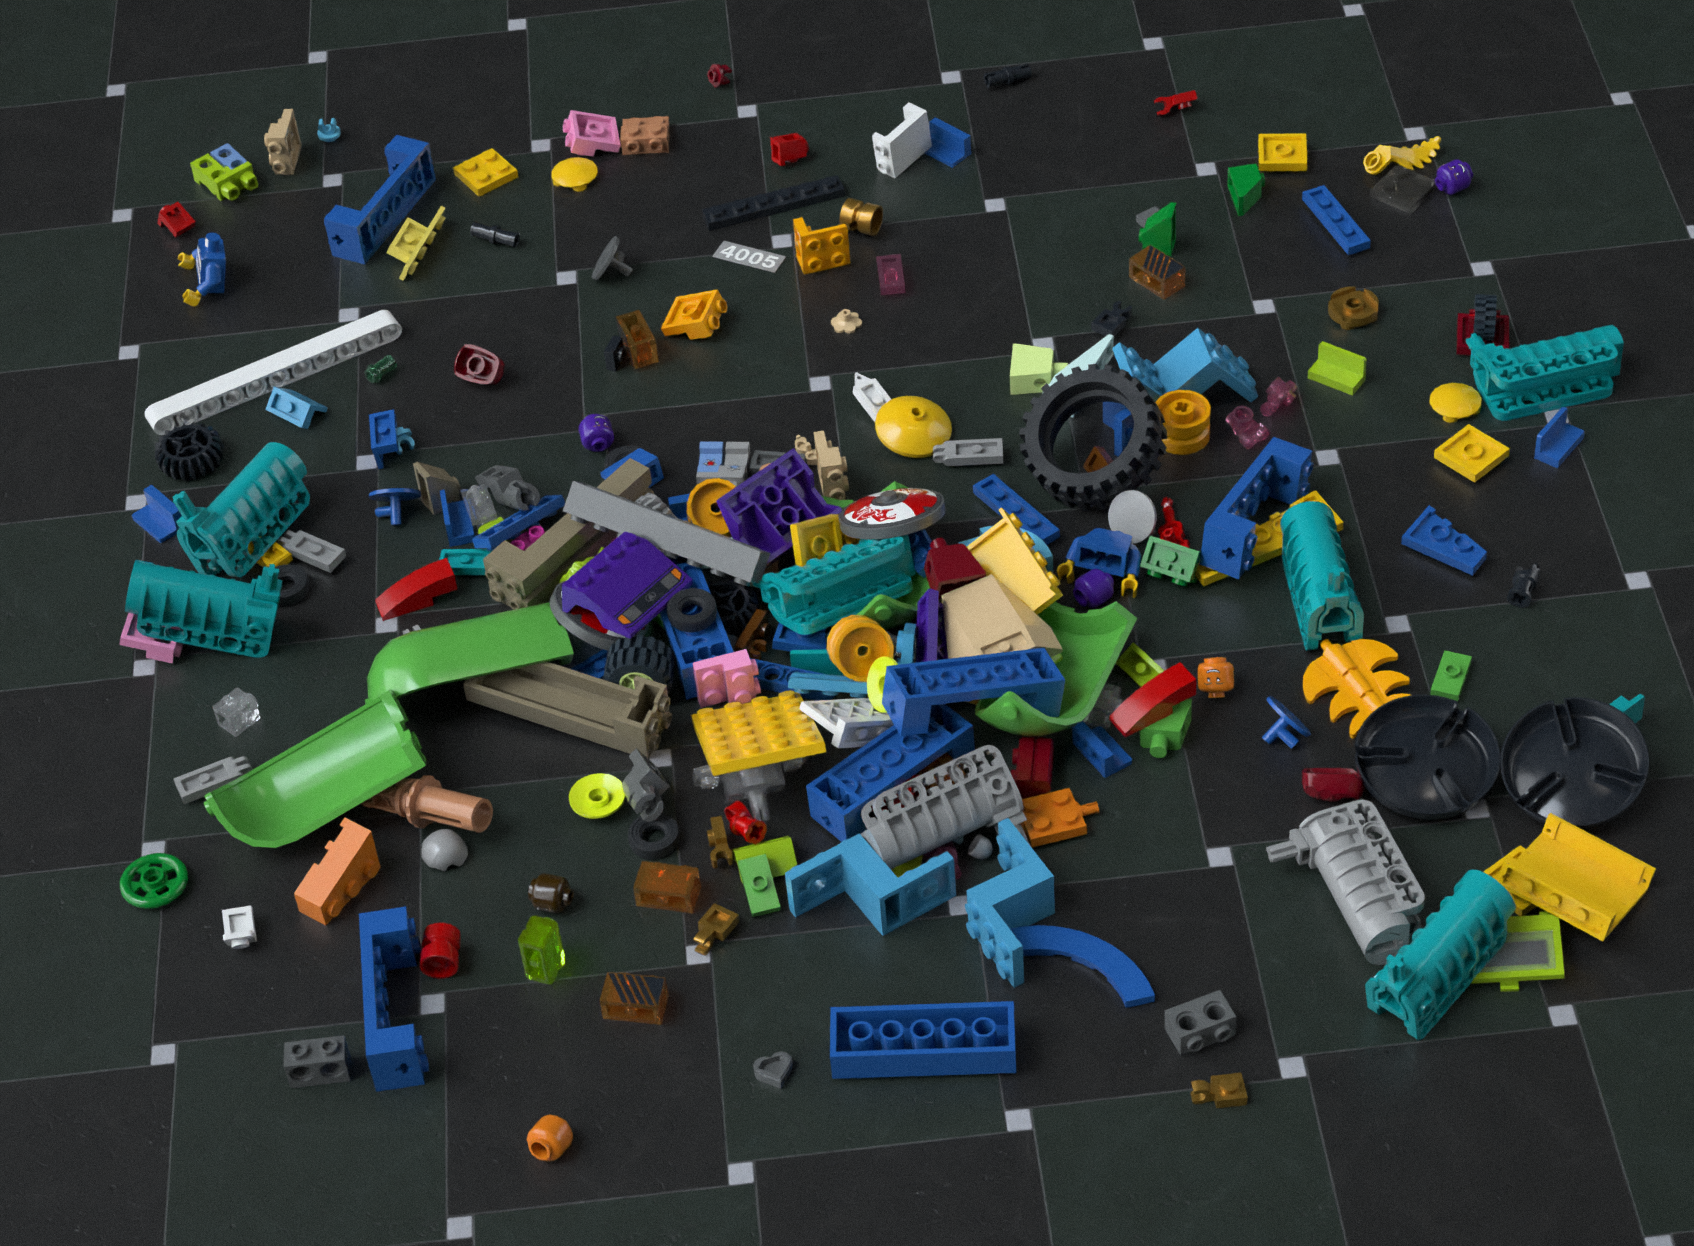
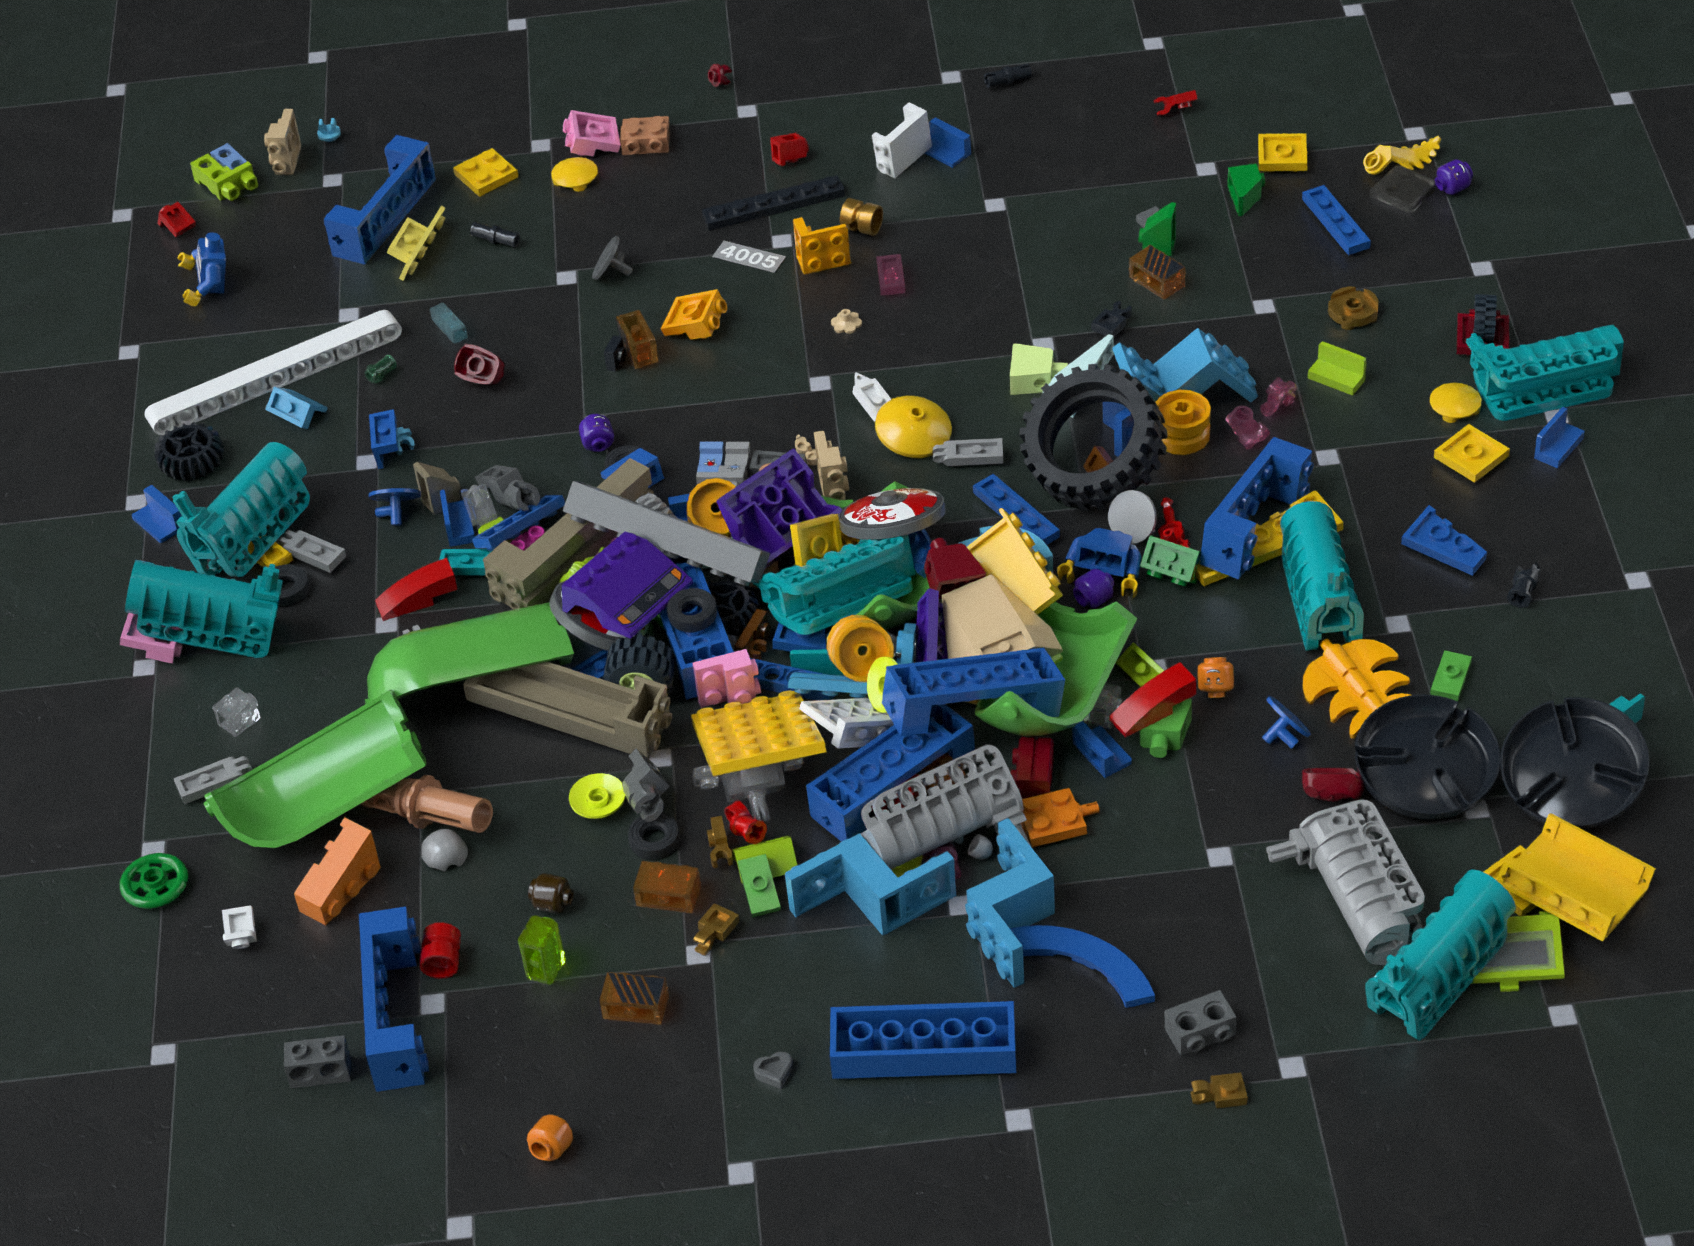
none -> clear light blue piece [430,302,467,344]

